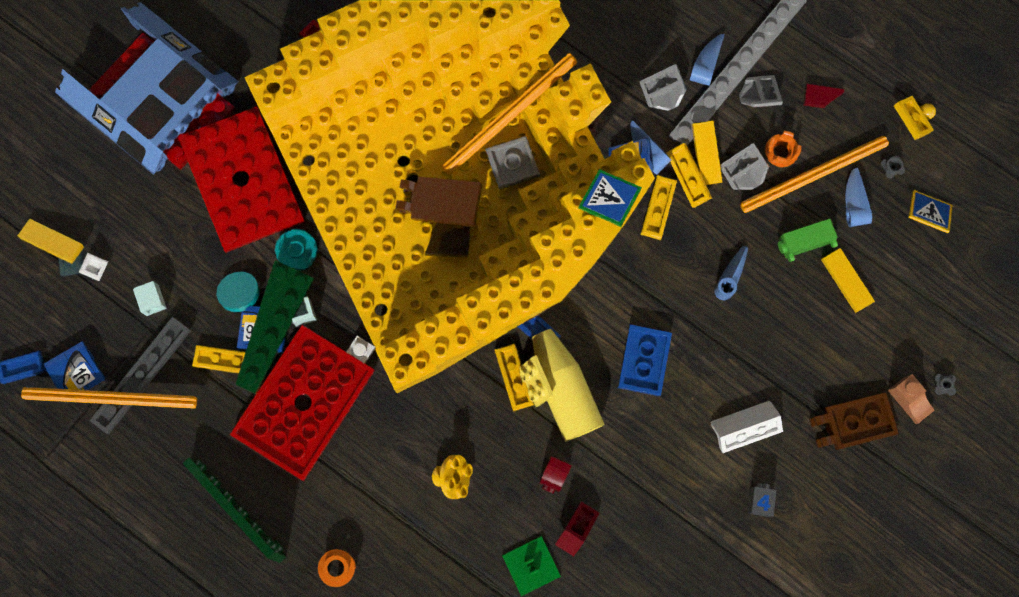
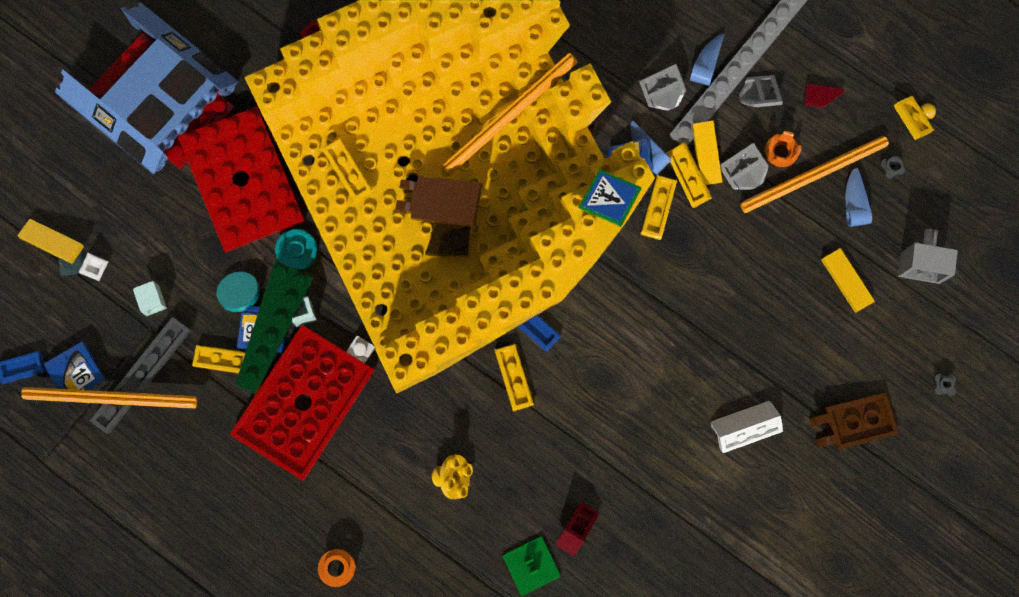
dark green wing [183,457,286,563] -> none
light grey tile [486,136,540,190] -> none
light yellow piece [519,329,605,442] -> none
dark red arch [539,456,572,494] -> none
blue plate [618,325,672,396] -> none
medium blue piece [714,246,748,300] -> none
dark grey brick [747,483,777,517] -> none
bright green brick [778,219,838,262] -> none
nougat arch [888,374,934,424] -> none
piece [908,190,953,233] -> none
none -> yellow tile [322,138,374,203]
none -> light grey brick [898,229,958,284]

